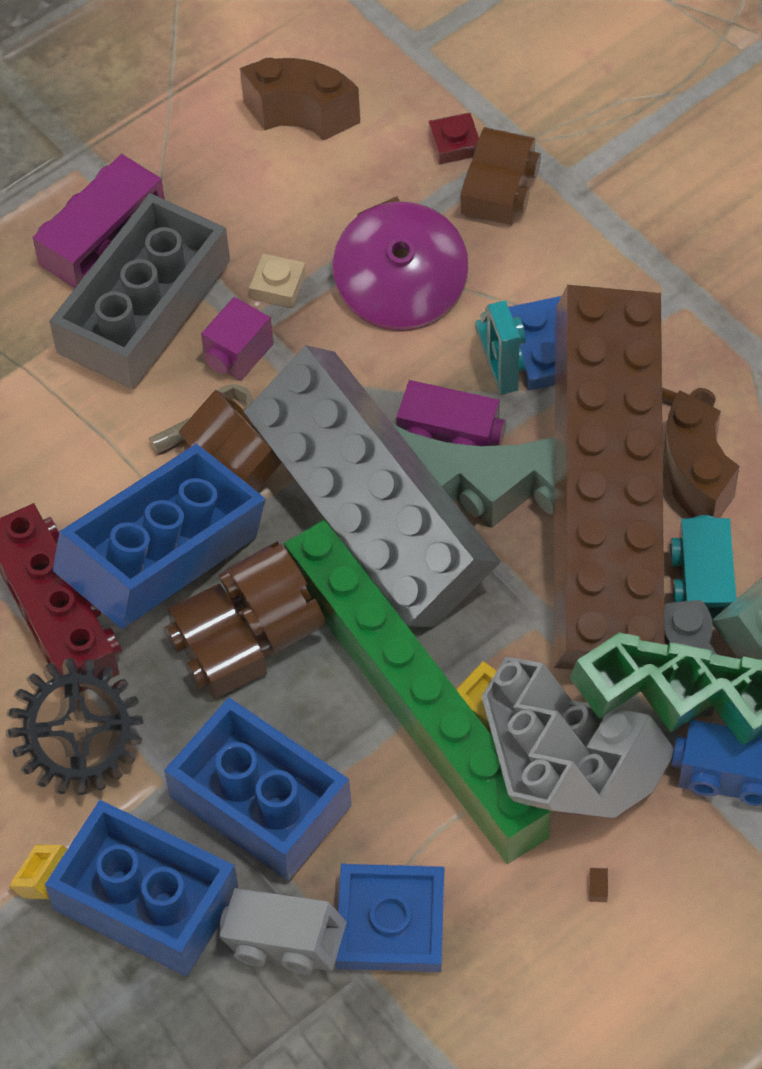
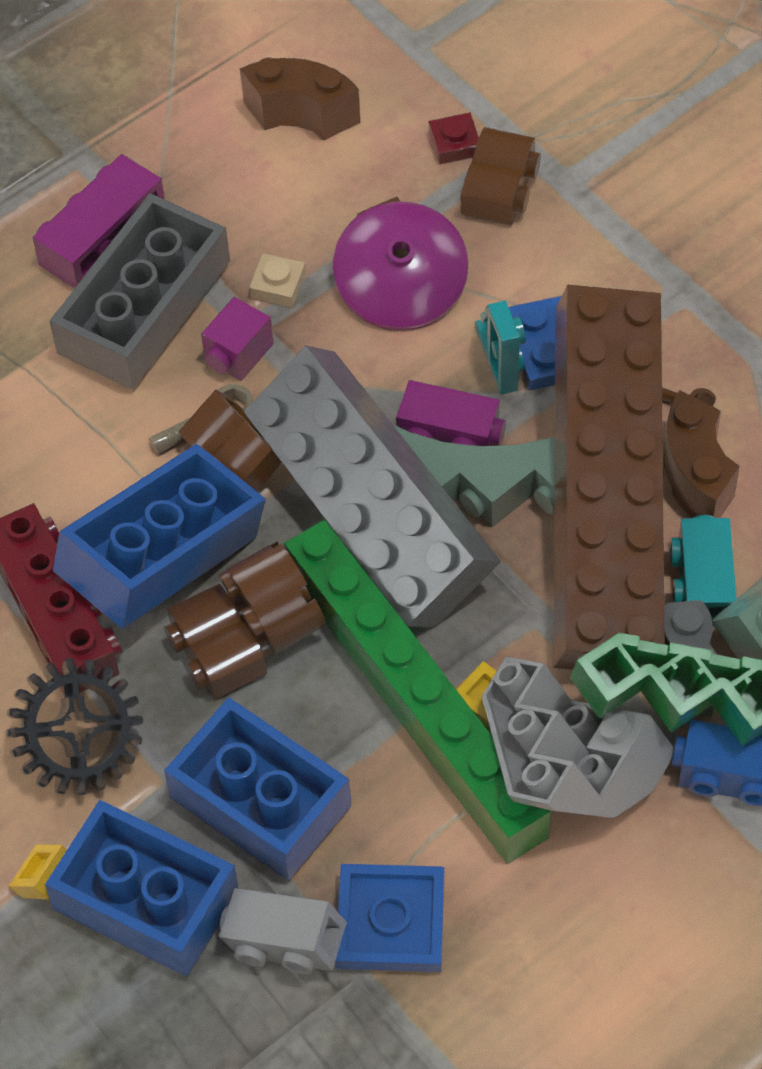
reddish brown piece [589,868,608,902] -> none

